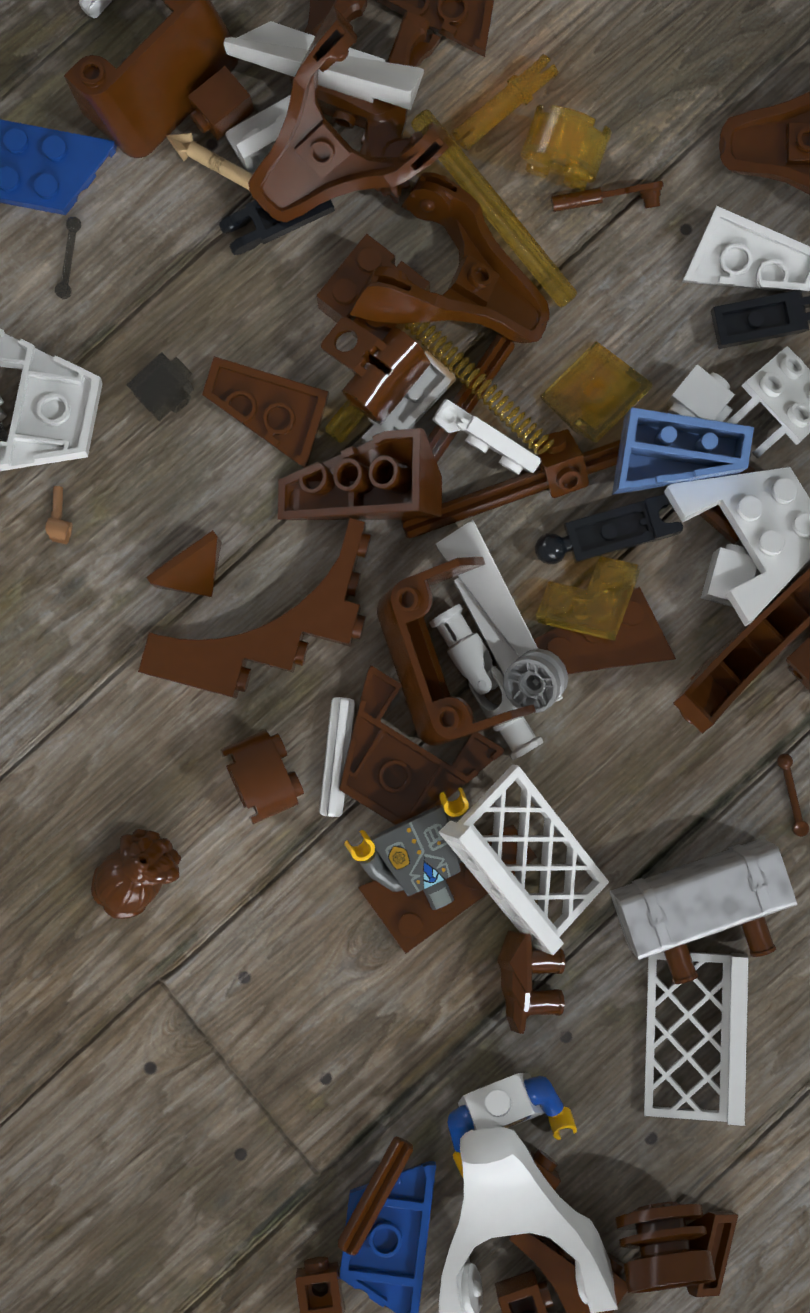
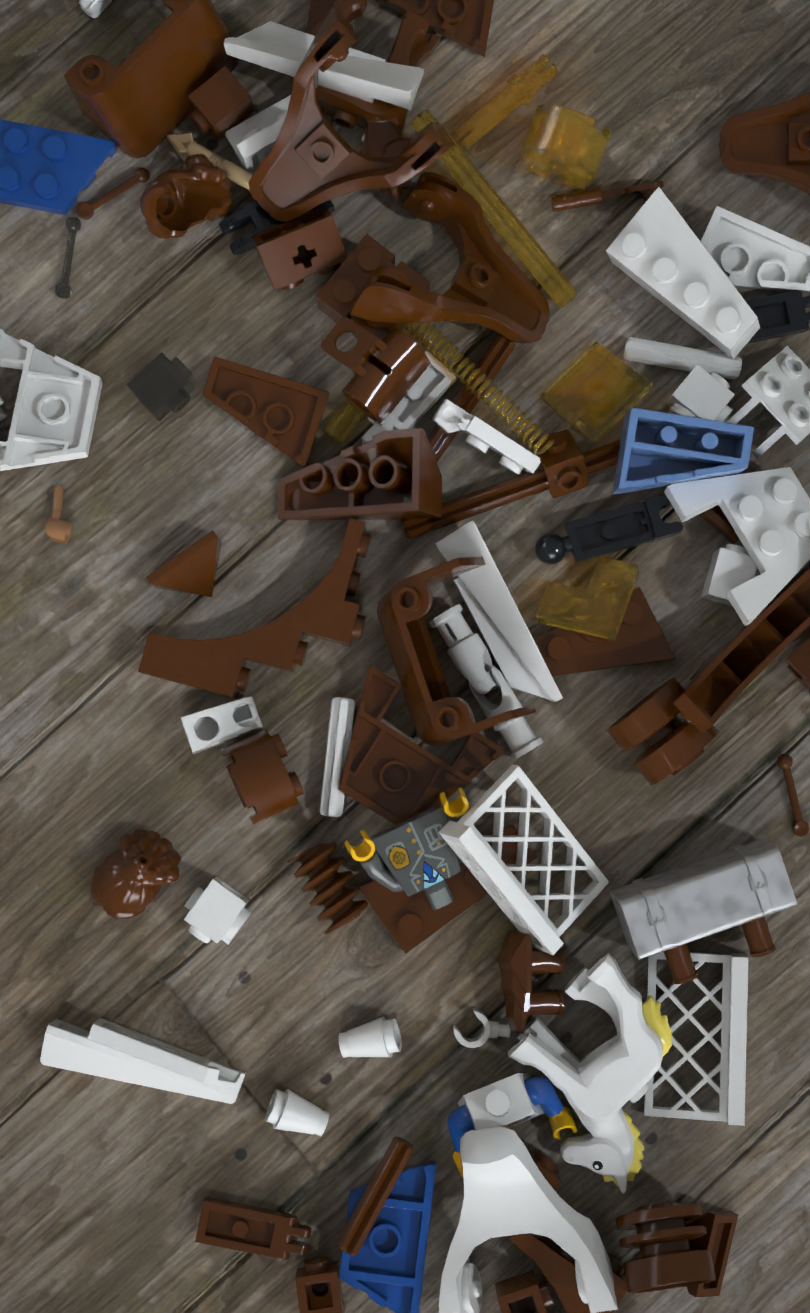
light grey wheel [503,649,568,714] -> none
none -> white wedge [40,1018,246,1104]
none -> reddish brown hinge [77,167,150,220]
none -> reddish brown hair [140,154,232,239]
none -> white leg [181,696,263,754]
none -> white brick [184,877,252,945]
none -> reddish brown hinge [195,1197,312,1260]
none -> reddish brown brick [251,205,348,290]
none -> white cone [265,1089,329,1136]
none -> reddish brown piece [287,842,368,934]
none -> white cone [339,1016,402,1058]
none -> white piece [453,1008,511,1048]
none -> white animal [508,953,672,1193]
none -> white wedge [606,187,760,359]
none -> reddish brown wheel [607,677,719,785]
none -> white axle [623,337,742,380]

